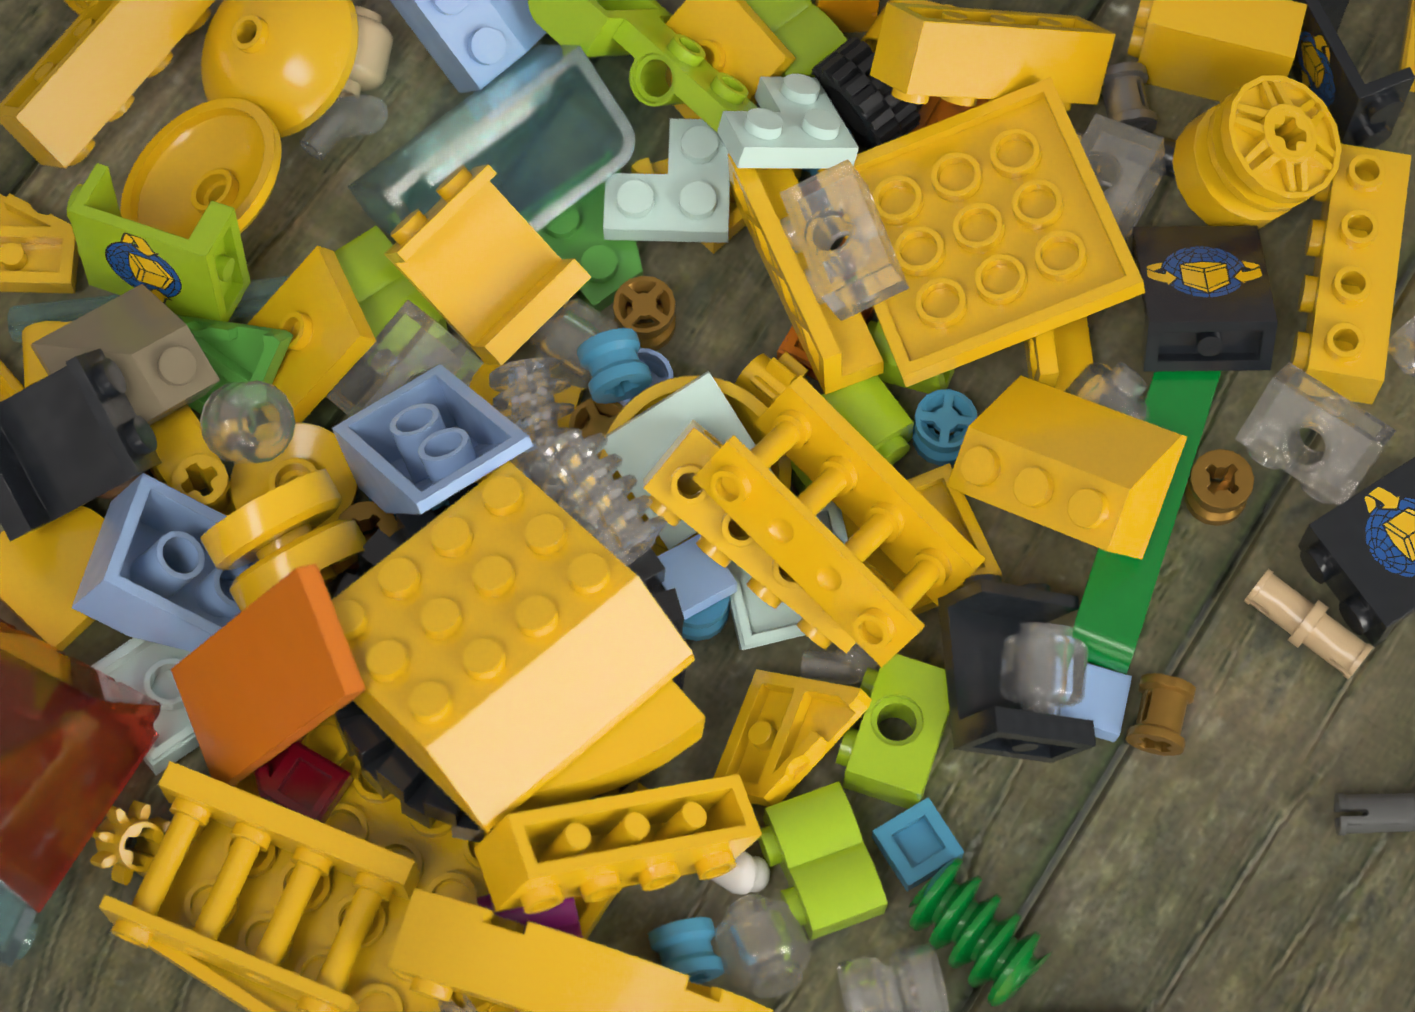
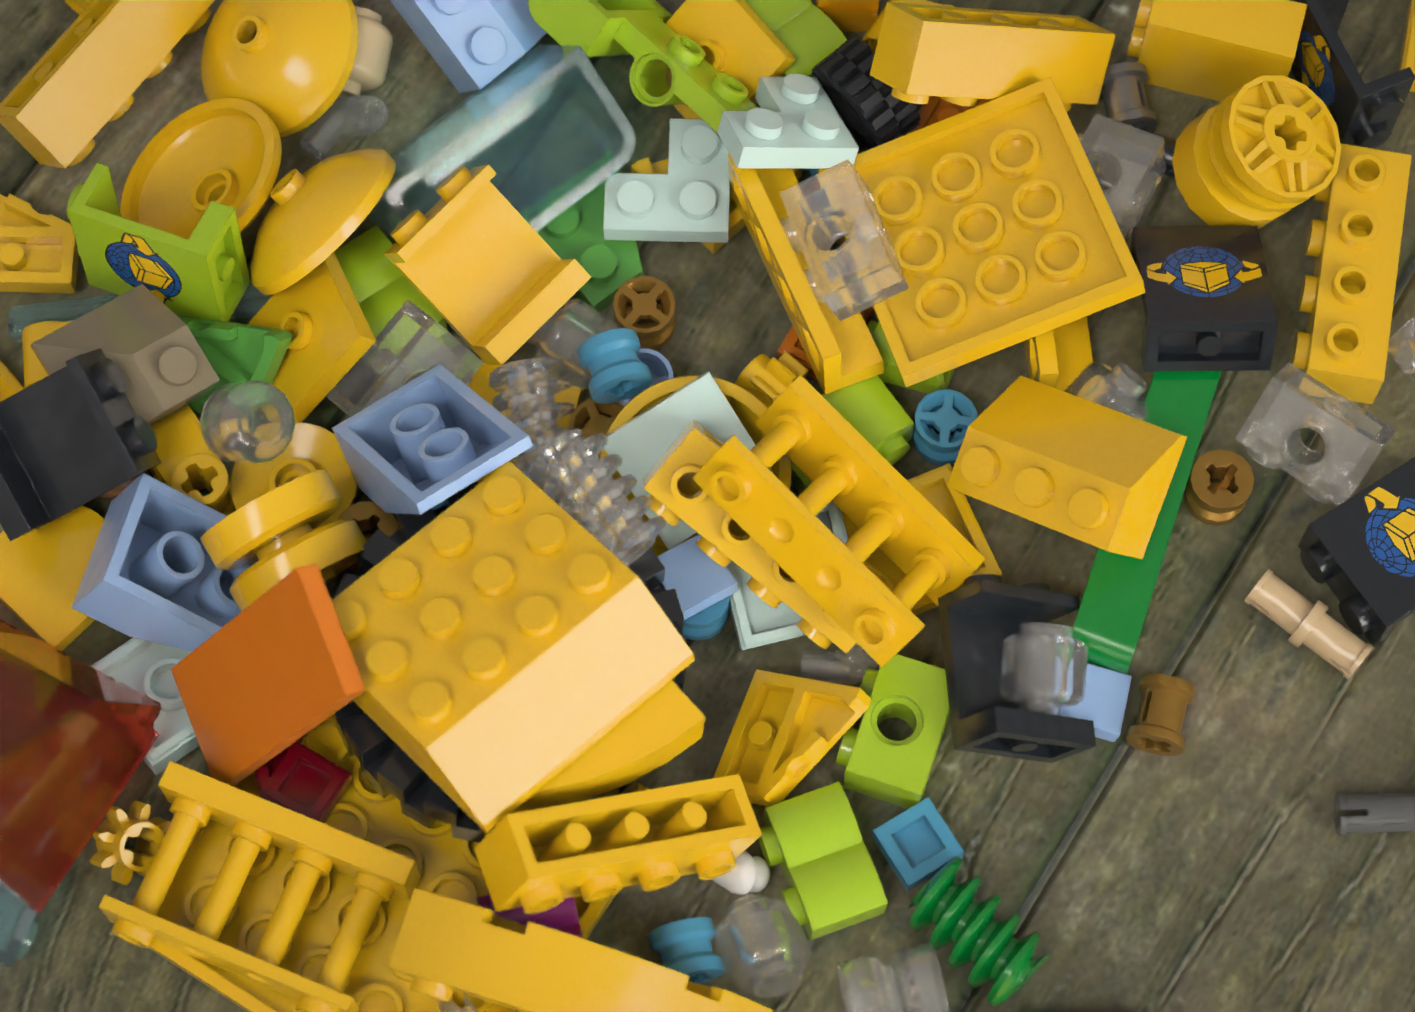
none -> yellow dish [250,148,396,295]

